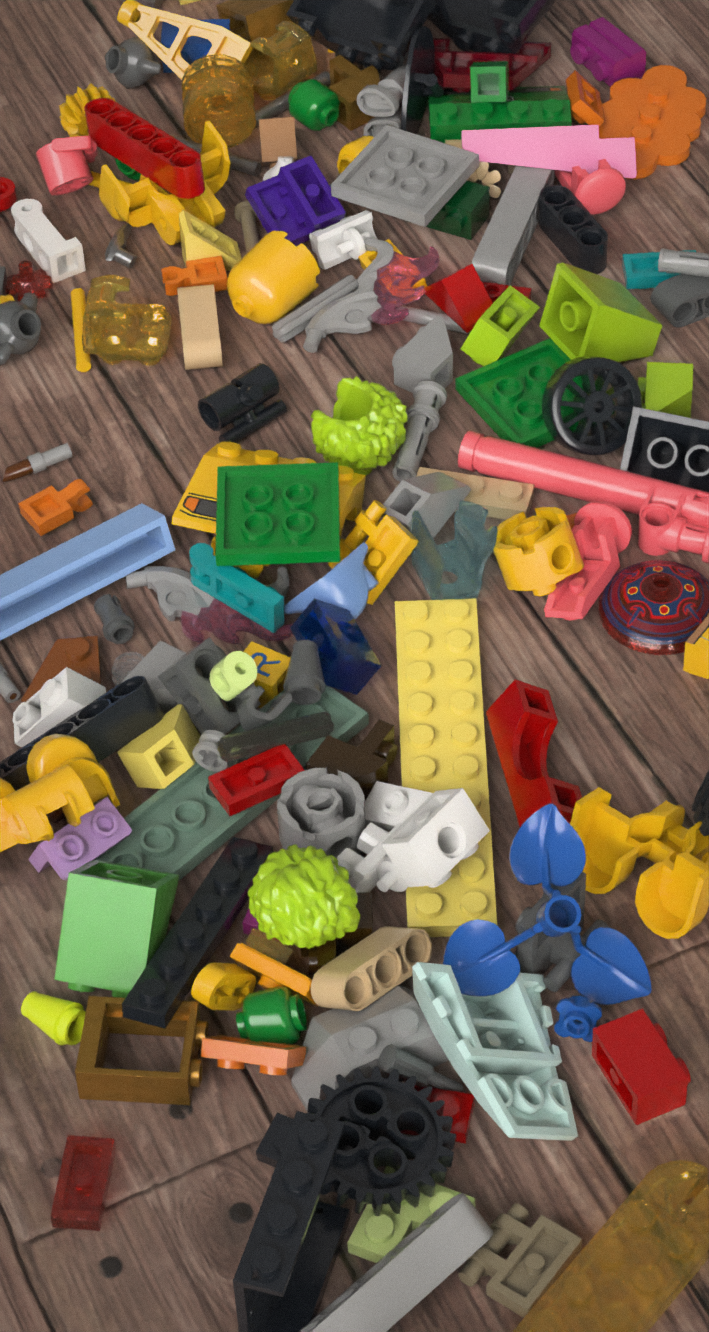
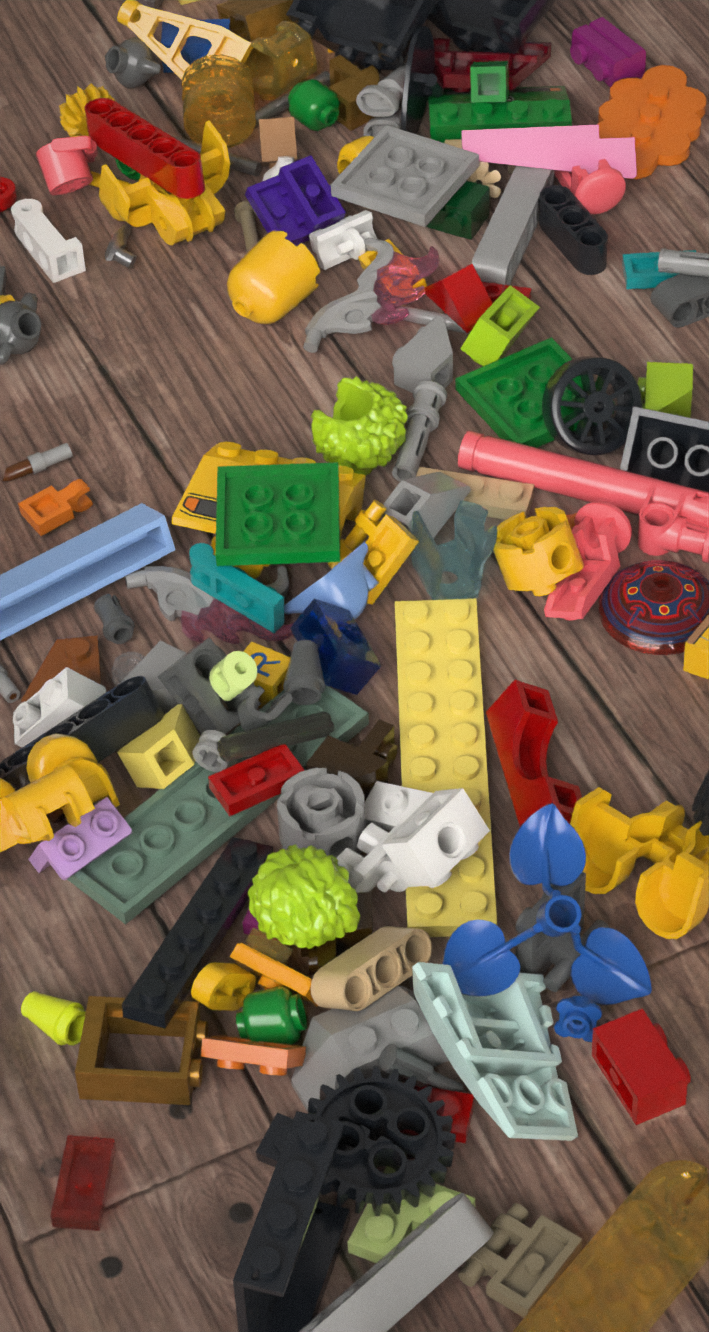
clear red plant [5,260,53,302] -> none
slope [54,860,179,998] -> none
yellow bar [70,288,91,372] -> none
clear yellow piece [82,275,172,366] -> none
orange plate [161,255,228,296] -> none
tan beam [177,284,223,370] -> none
light yellow slope [178,210,242,271] -> none
black pin [198,363,287,443] -> none
light grey axle [272,275,359,343] -> none
lime slope [539,263,662,362] -> none
orange plate [566,70,605,126] -> none

